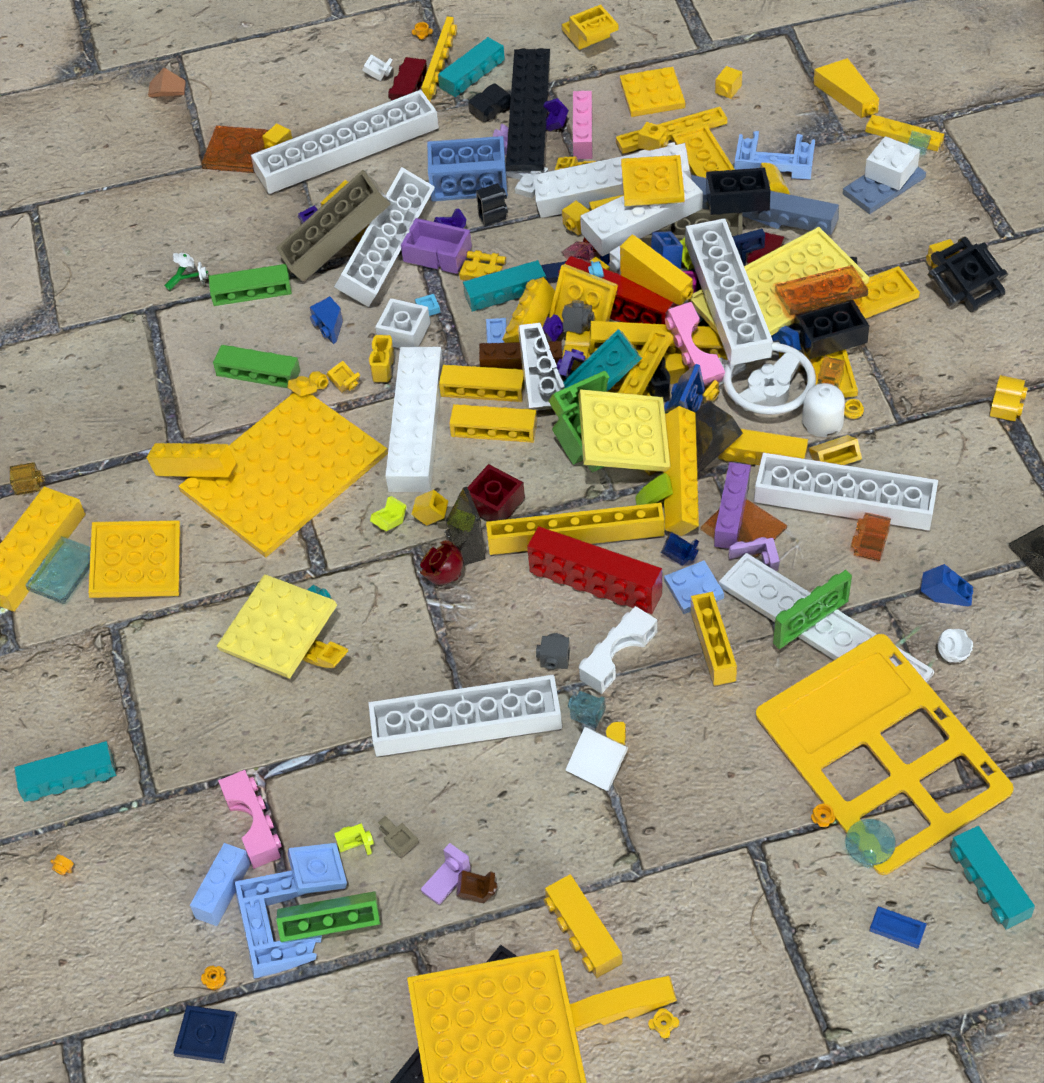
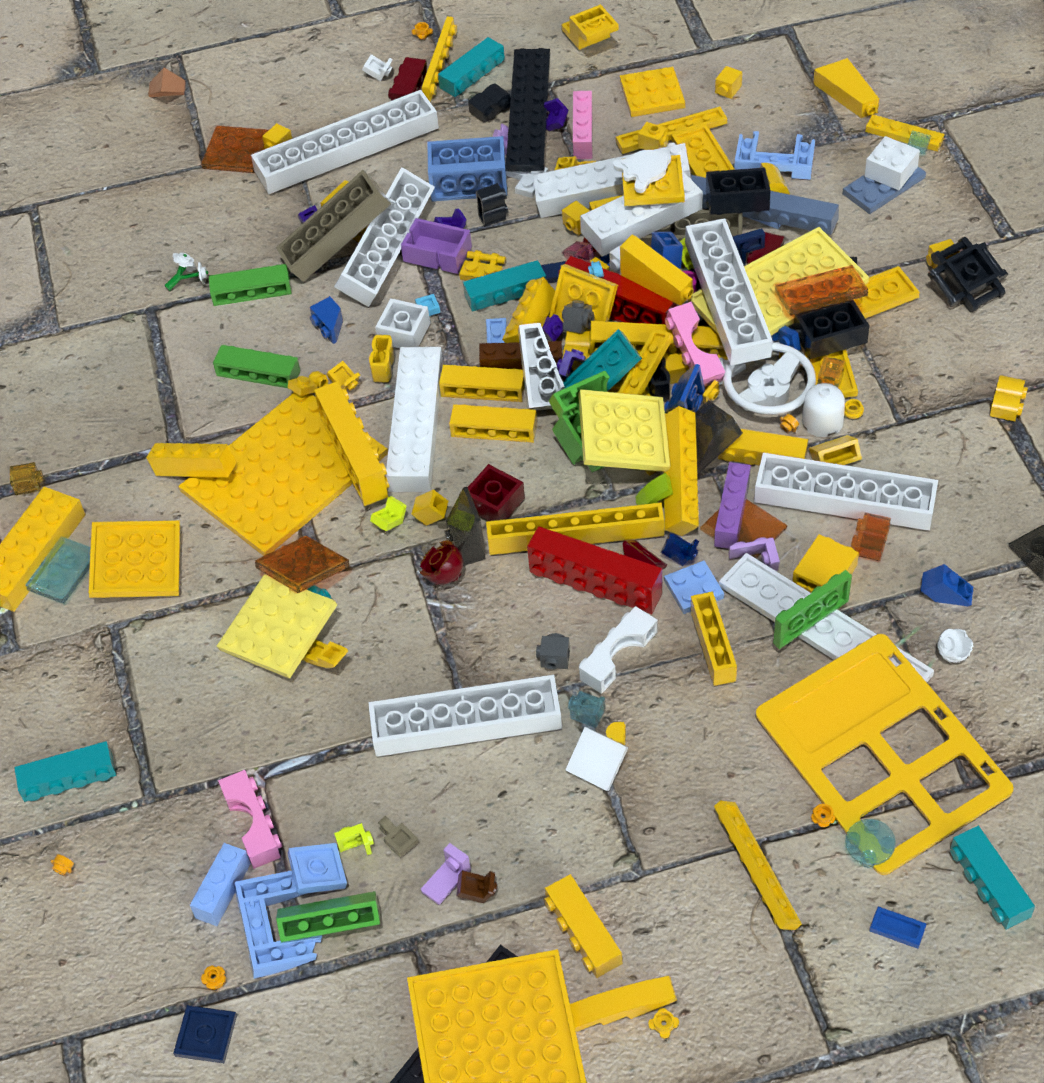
none -> clear orange plate [255,536,349,593]
none -> yellow brick [314,381,390,506]
none -> white tile [613,150,671,193]
none -> dark red slope [623,540,667,569]
none -> yellow plate [714,800,802,930]
none -> light orange plate [780,413,799,433]
none -> yellow brick [792,534,859,593]

